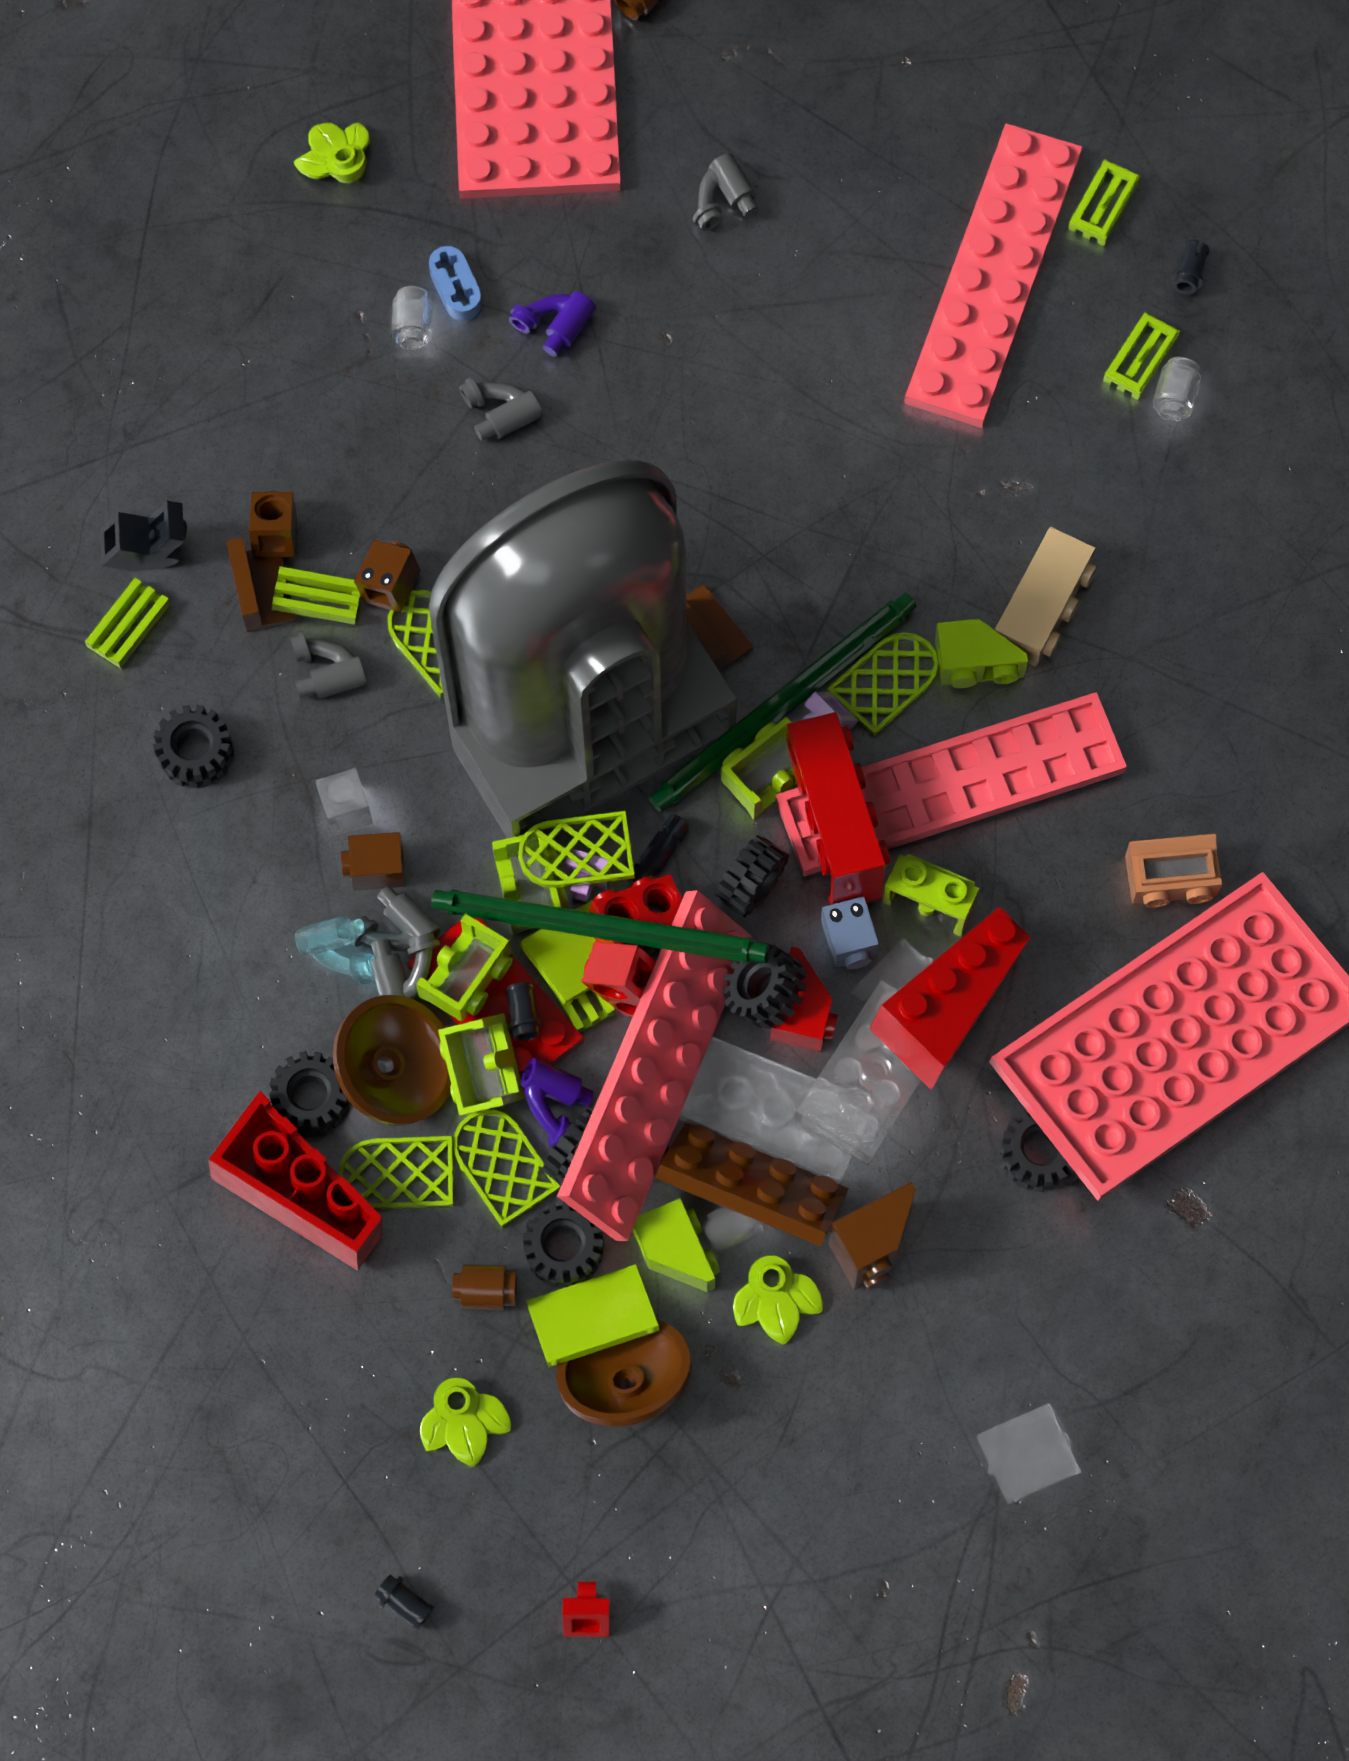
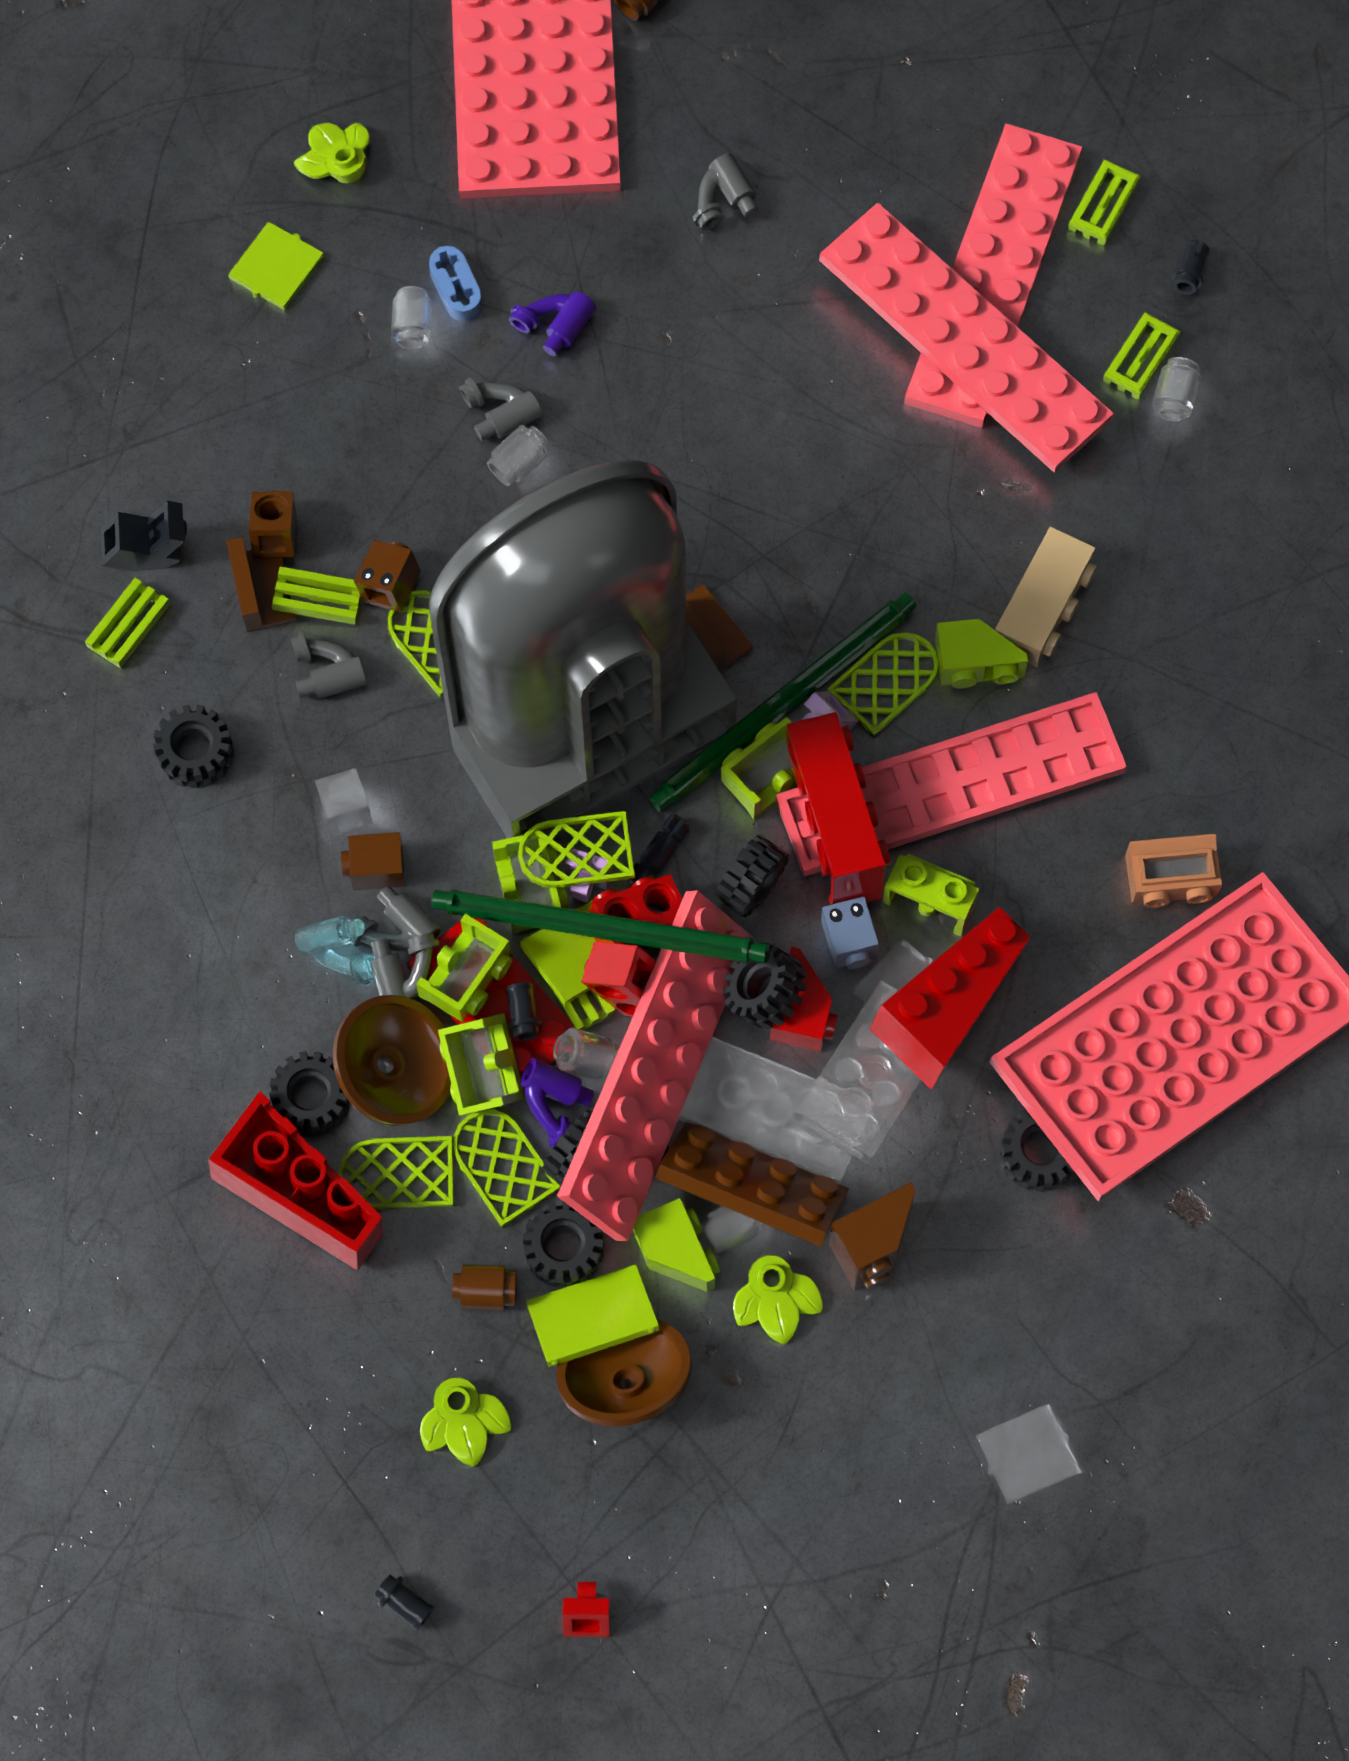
none -> lime piece [228,221,324,310]
none -> clear brick [487,425,548,486]
none -> clear brick [553,1028,620,1080]
none -> coral plate [819,203,1114,473]

